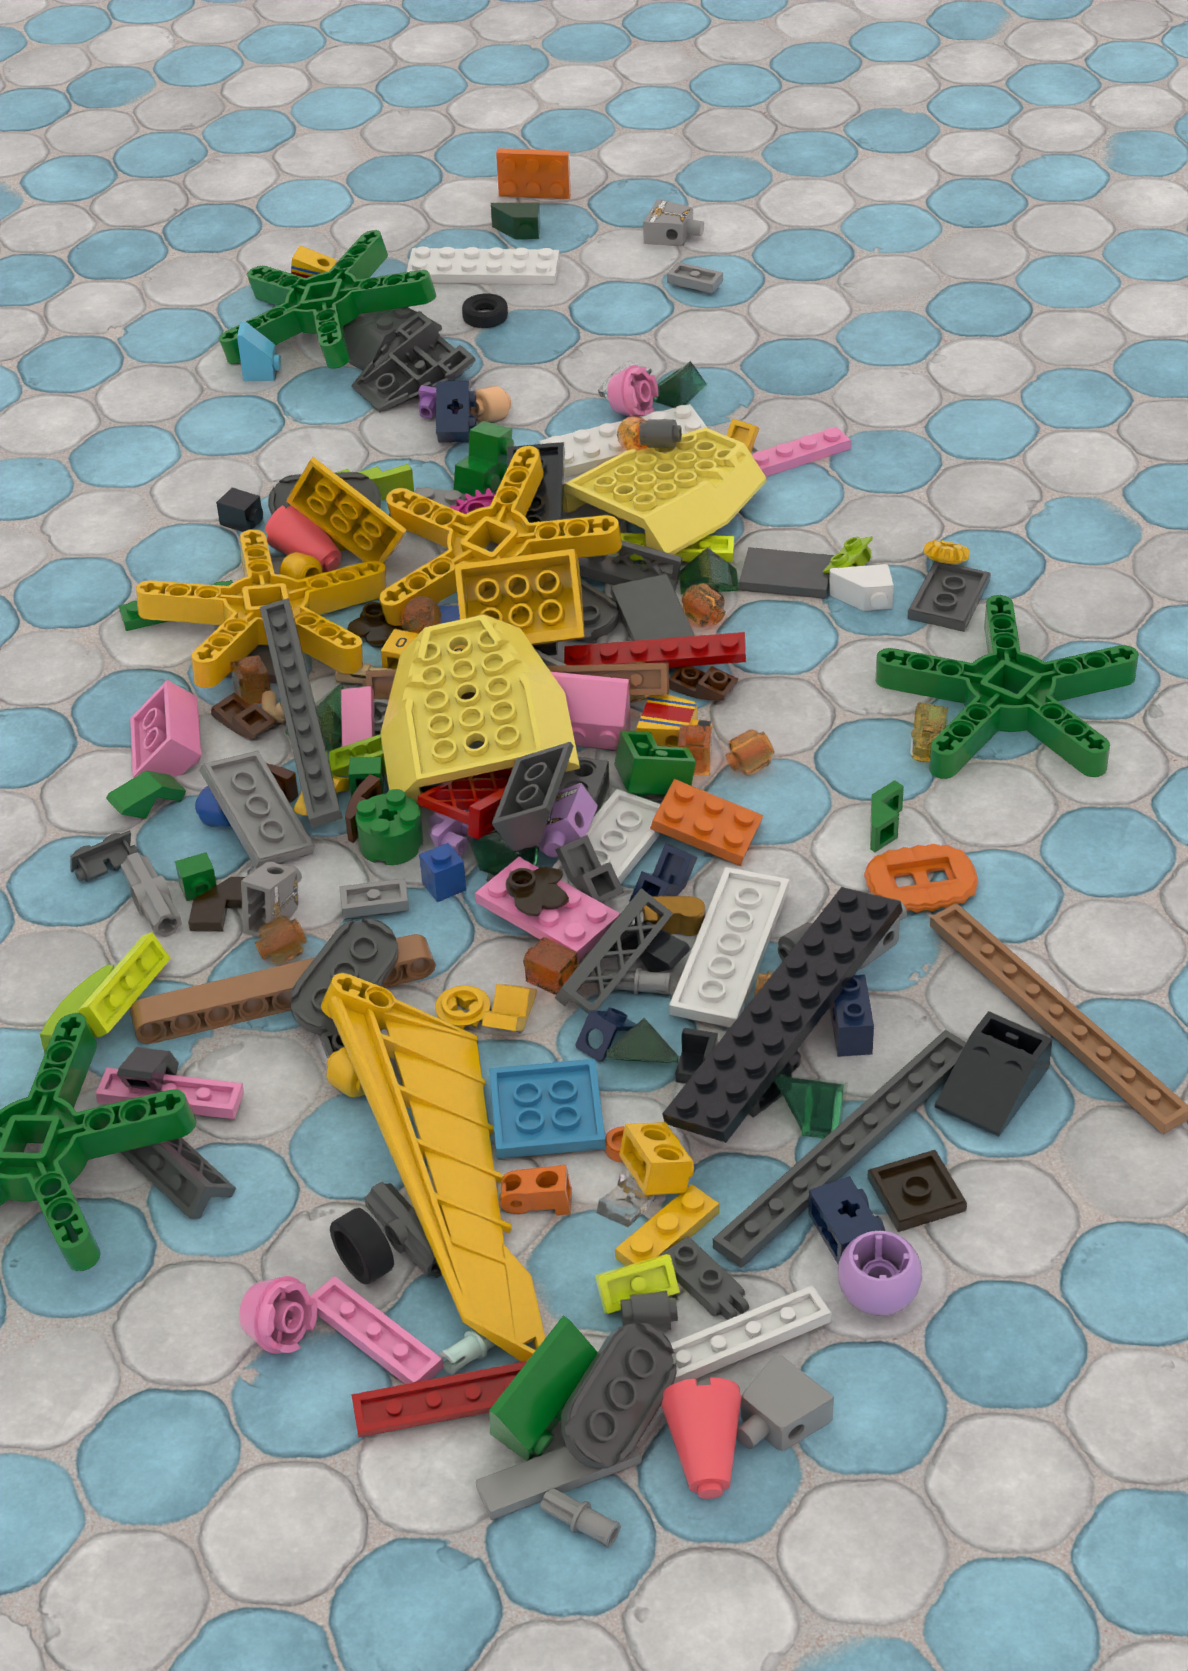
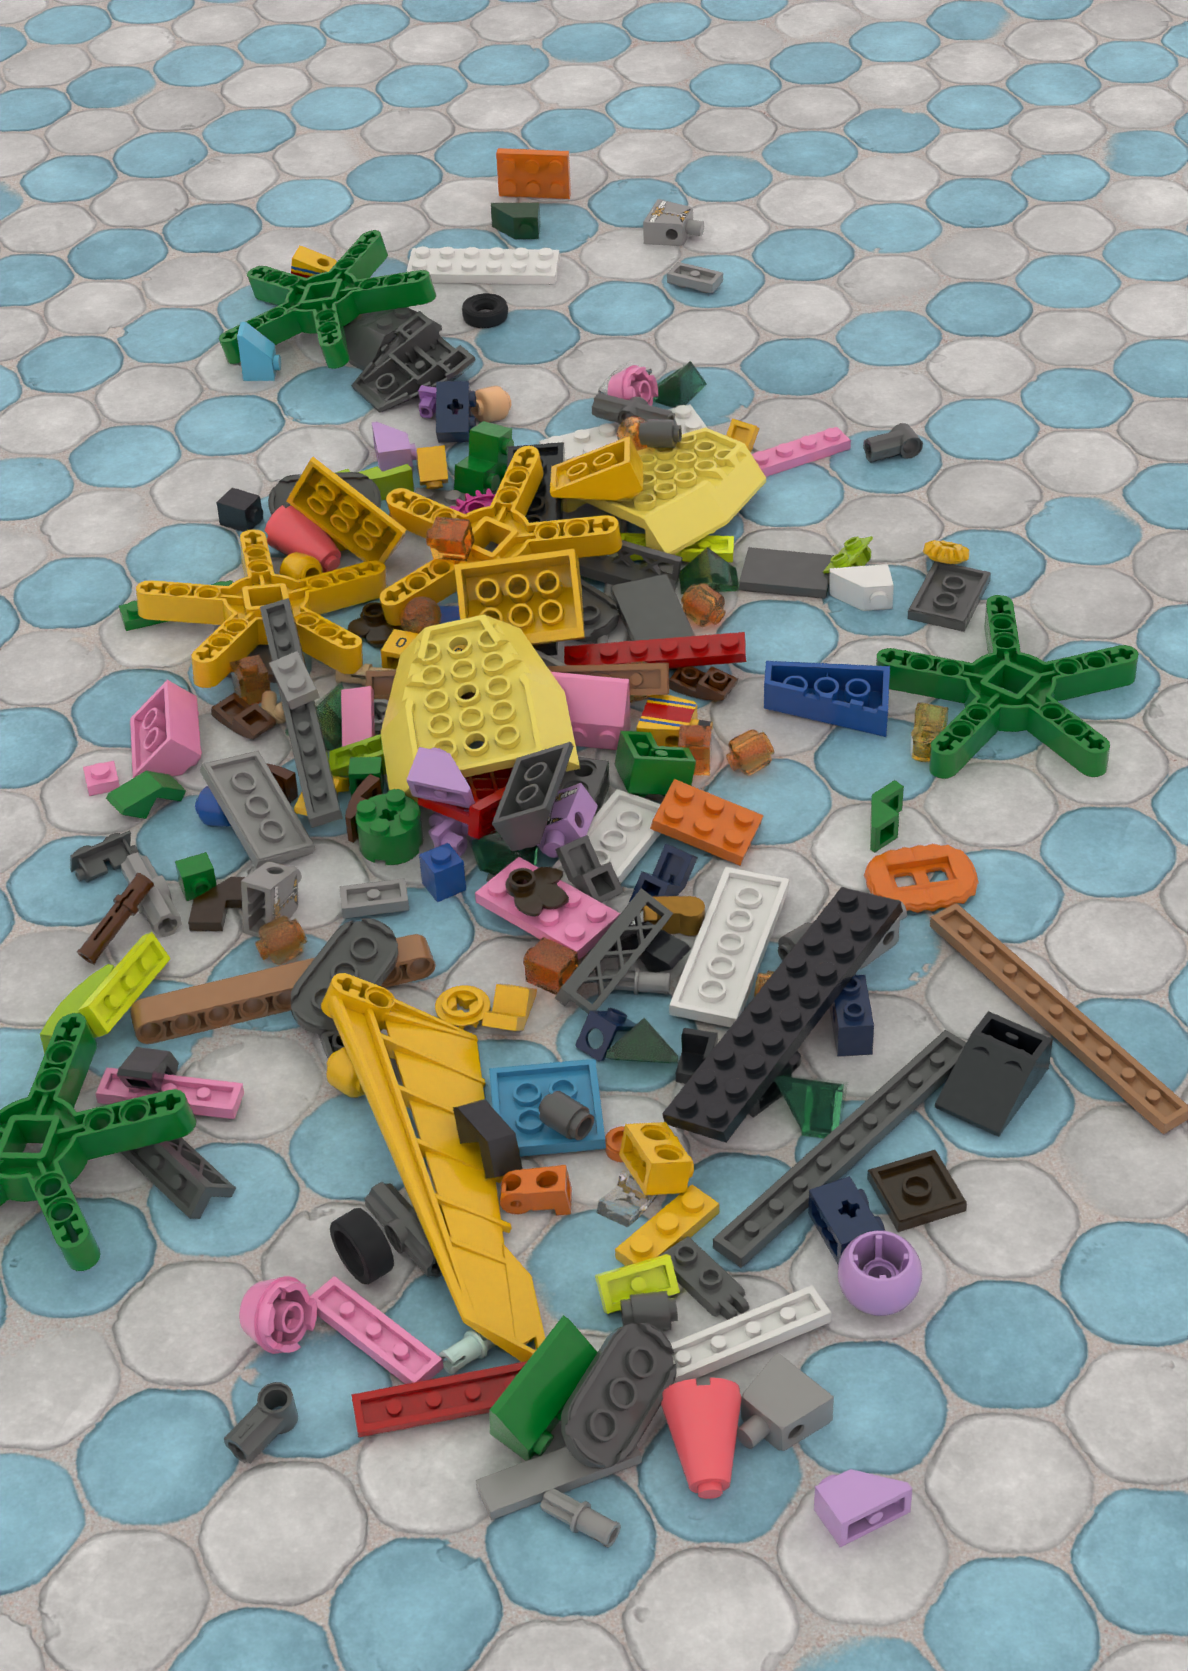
none -> reddish brown pin [77,873,154,965]
none -> bright pink plate [83,761,120,796]
none -> dark grey piece [224,1382,298,1464]
none -> light grey plate [269,651,320,710]
none -> lavender slope [372,422,417,472]
none -> lavender slope [407,747,475,808]
none -> yellow slope [417,445,448,489]
none -> clear orange brick [426,517,475,562]
none -> black slope [453,1099,523,1178]
none -> dark grey brick [539,1091,594,1140]
none -> yellow slope [550,436,643,501]
none -> dark grey piece [592,393,675,432]
none -> blue wedge [764,661,890,737]
none -> lavender slope [814,1469,912,1547]
none -> dark grey piece [863,423,923,463]

